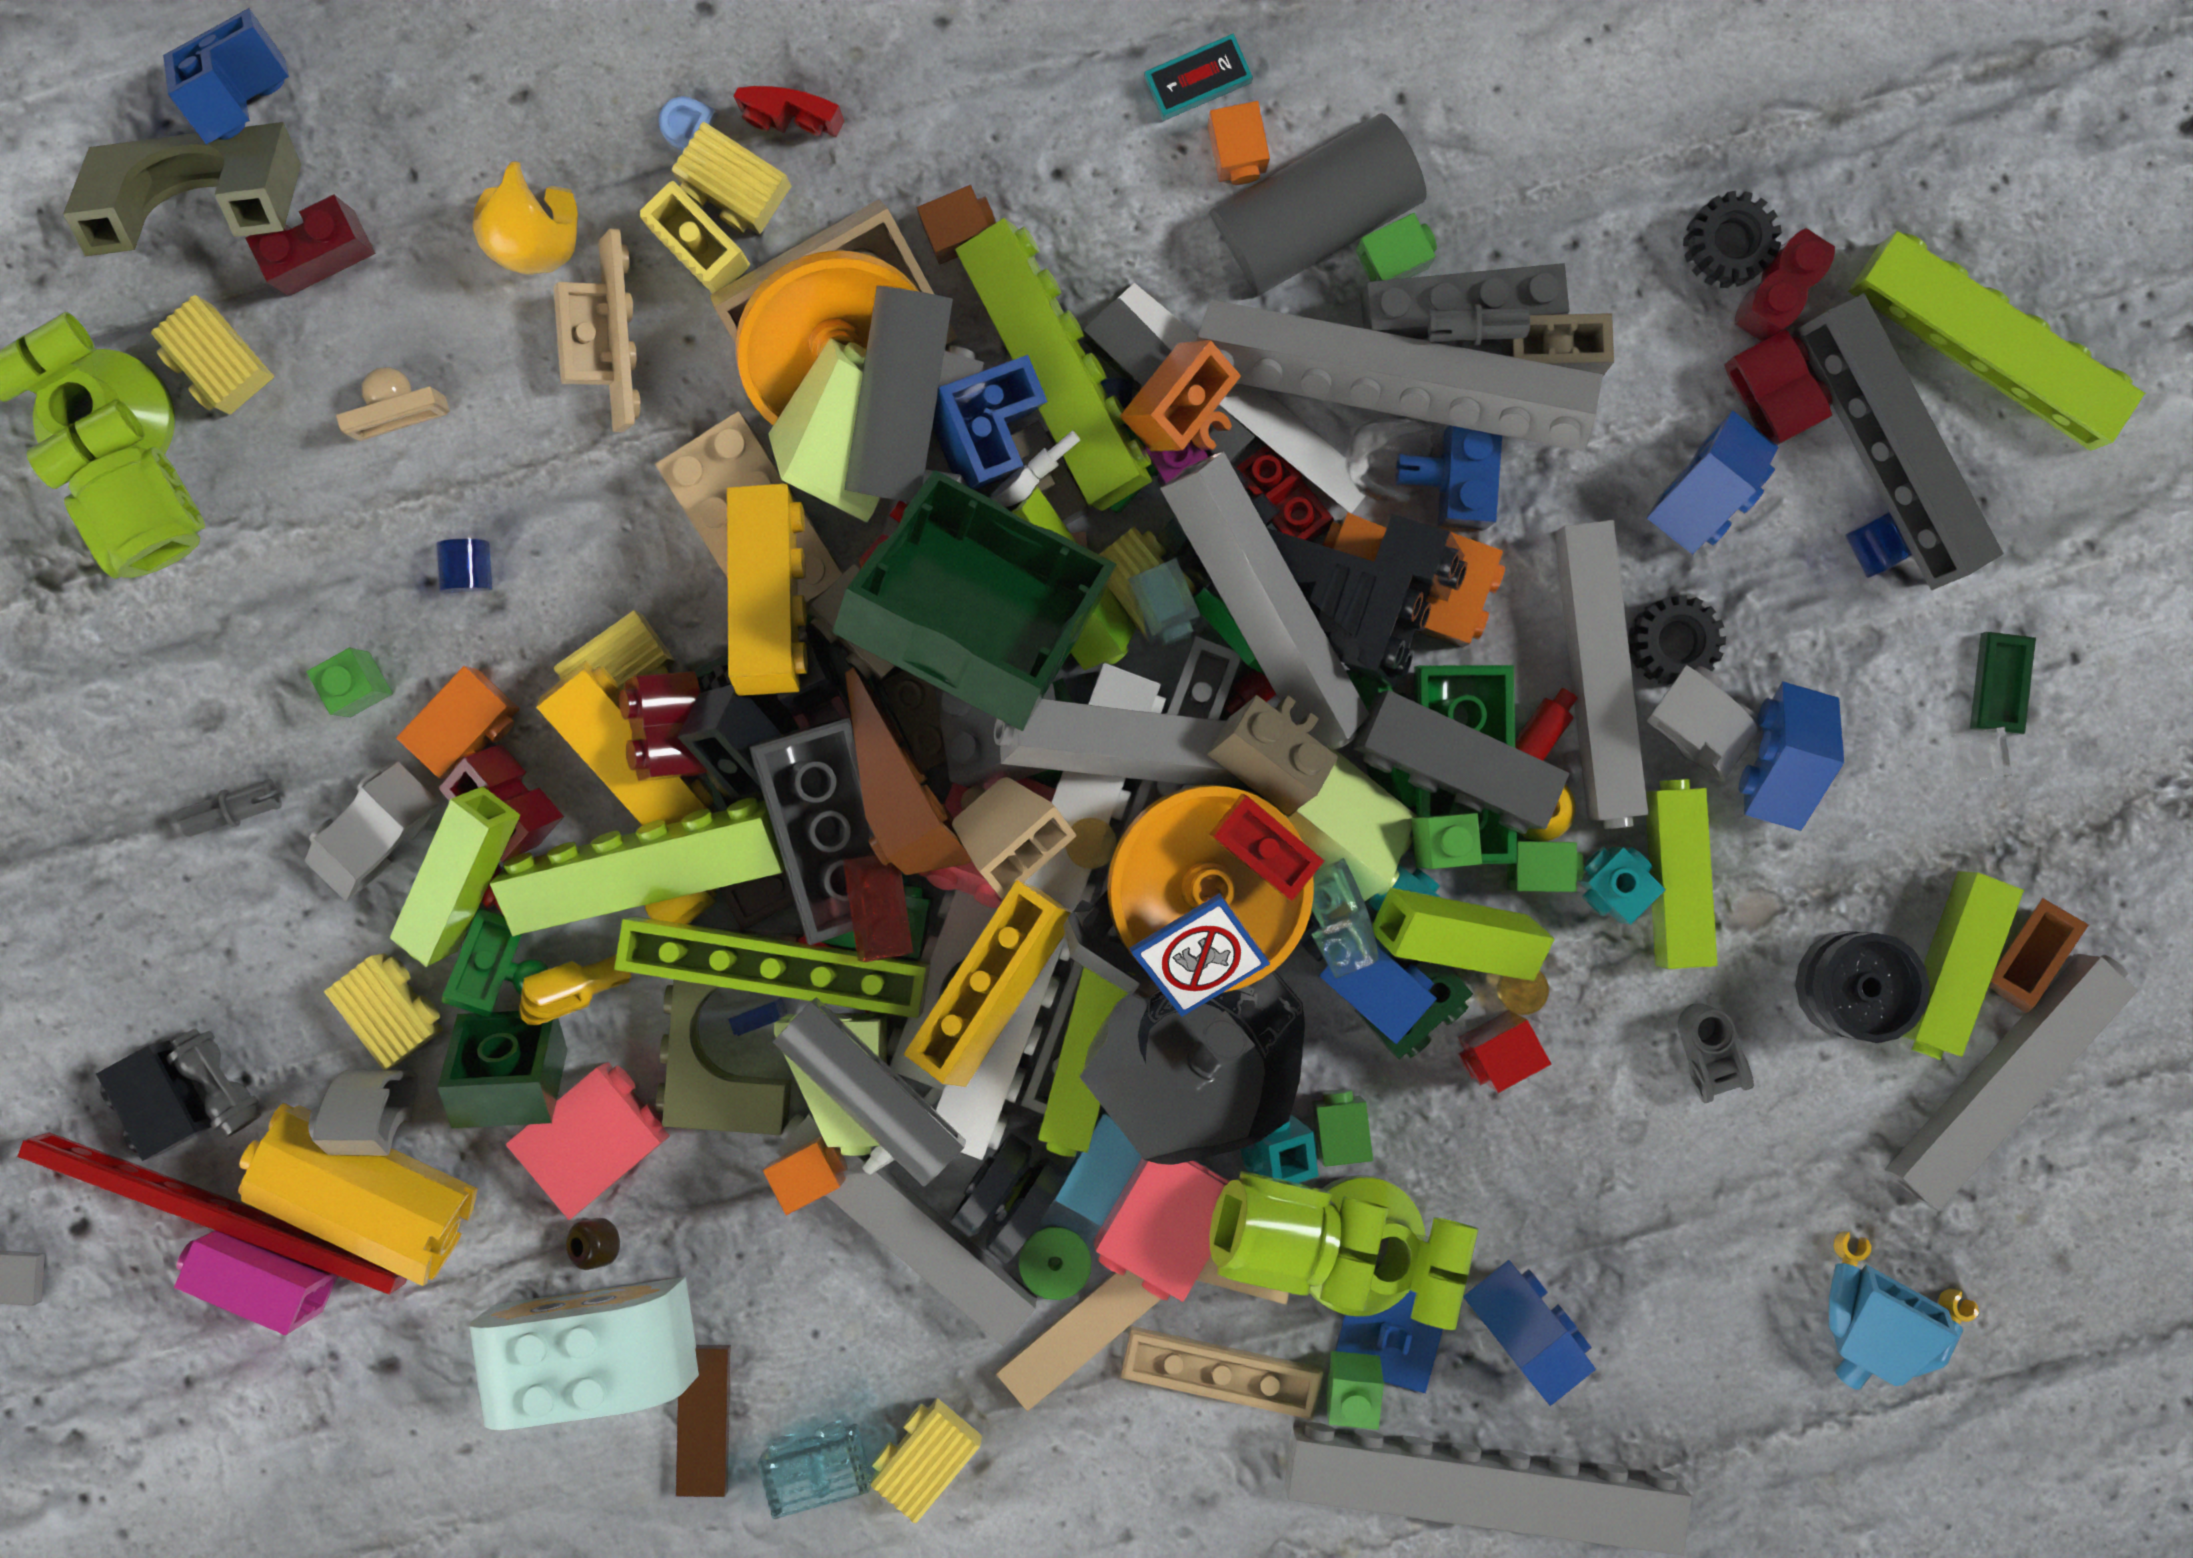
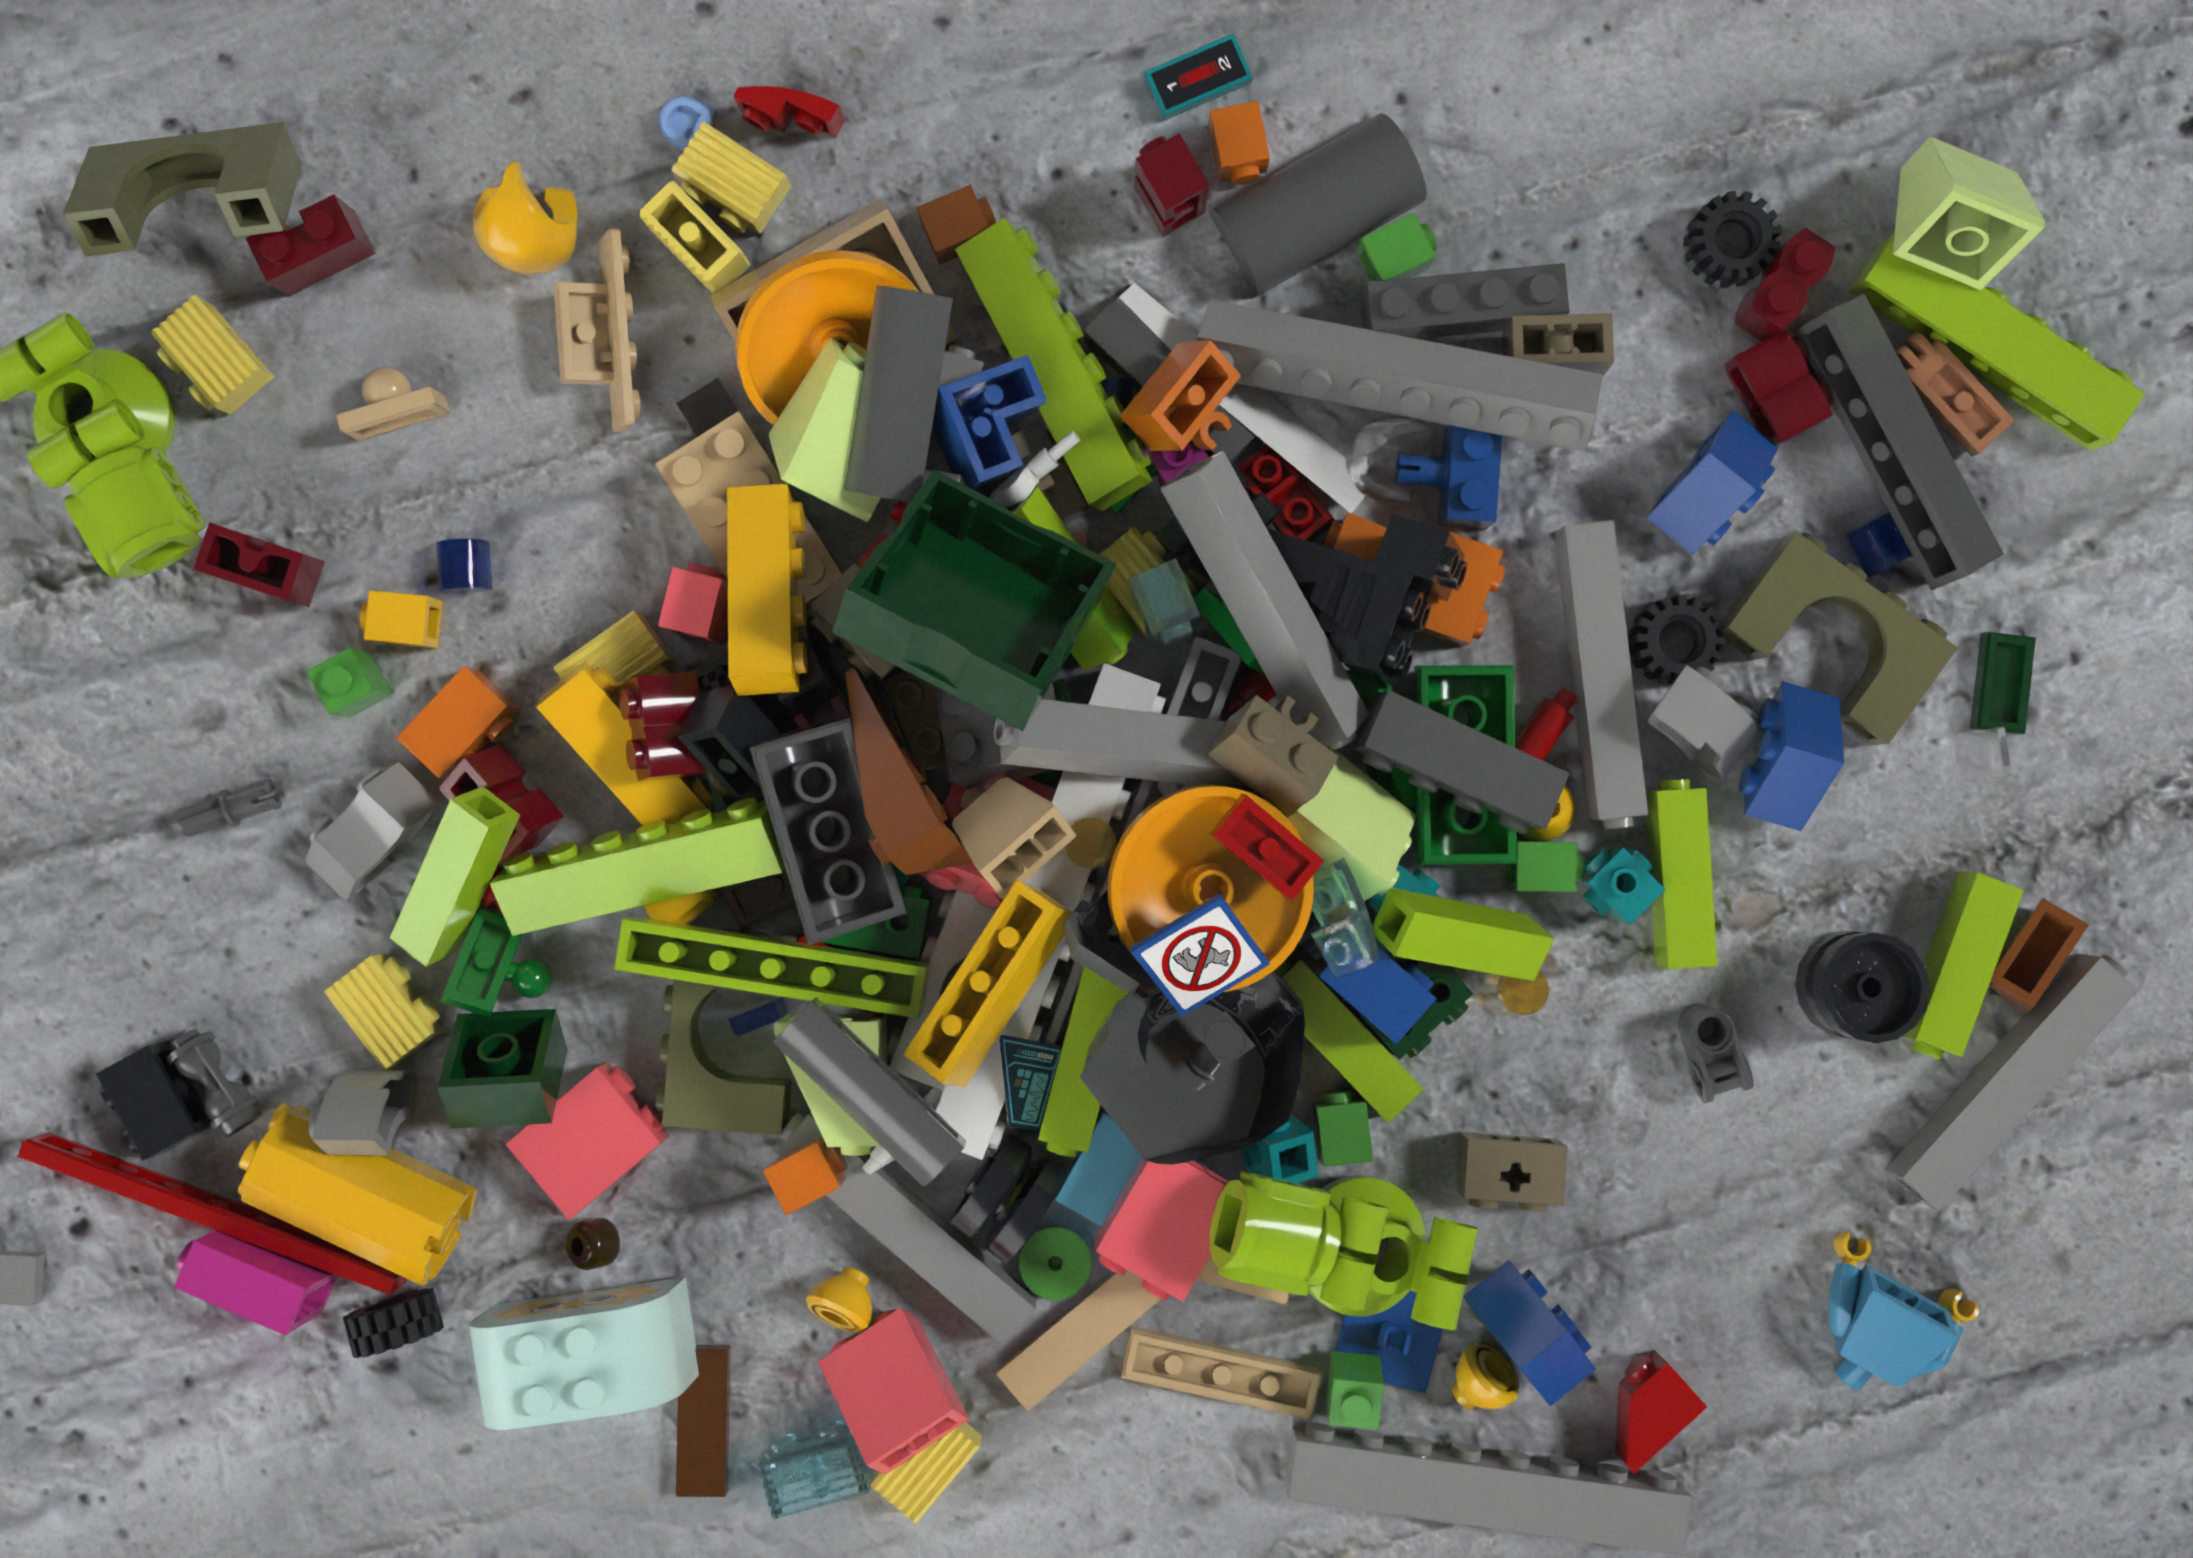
blue brick [163,8,289,144] -> none
yellow arm [519,954,631,1025] -> none
clear red plate [843,854,913,962] -> none
bright green brick [1411,813,1482,869] -> none
dark grey axle [1428,304,1530,345] -> none
red brick [1457,1010,1552,1093] -> none
none -> dark red brick [193,522,325,607]
none -> black tyre [343,1288,444,1358]
none -> yellow brick [360,590,443,649]
none -> coral brick [658,562,728,646]
none -> clear smoke tile [676,378,739,437]
none -> yellow brick [806,1267,872,1333]
none -> coral brick [818,1307,969,1475]
none -> dark blue sticker [999,1035,1062,1131]
none -> dark red brick [1134,133,1210,237]
none -> lime brick [1275,956,1424,1123]
none -> yellow brick [1452,1342,1519,1410]
none -> dark tan brick [1456,1132,1567,1212]
none -> red slope [1615,1350,1707,1474]
none -> olive arch [1719,532,1958,745]
none -> yellowish green slope [1893,136,2045,290]
none -> nougat hinge [1895,332,2015,457]

